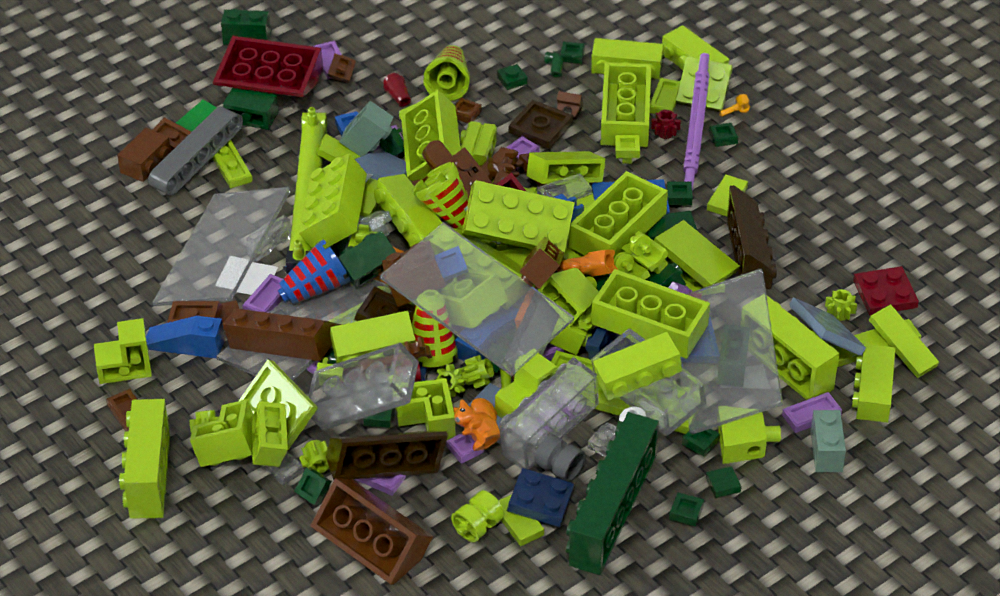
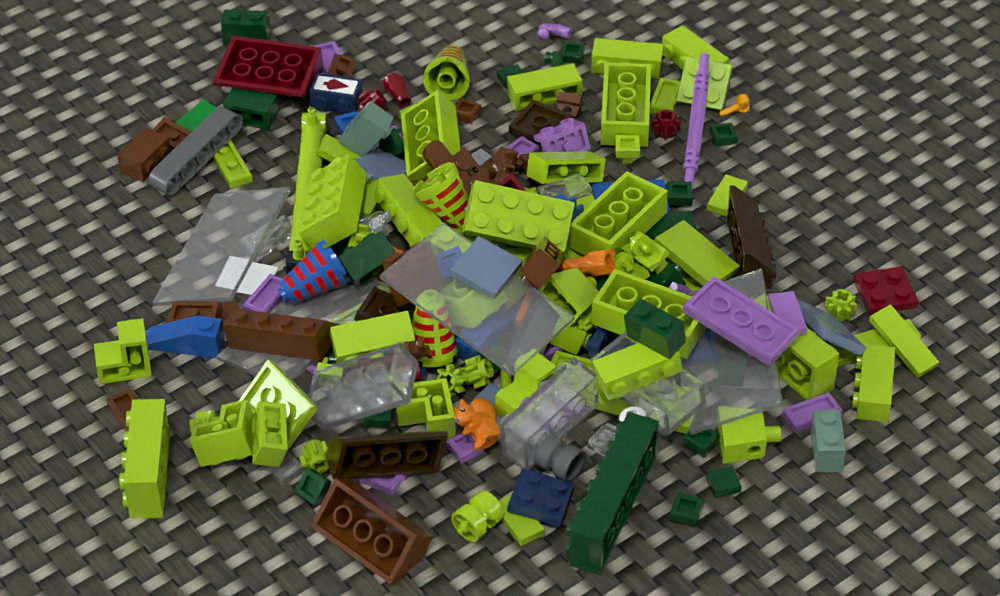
lime brick [460,121,497,165] -> none
none -> dark blue brick [310,73,363,114]
none -> dark red gear [358,89,387,111]
none -> sand blue tile [450,236,523,299]
none -> lime brick [507,63,582,111]
none -> medium lavender bracket [534,118,591,152]
none -> medium lavender arm [537,23,572,39]
none -> dark green brick [624,298,686,359]
none -> medium lavender tile [682,276,801,366]
none -> medium lavender tile [768,291,807,335]

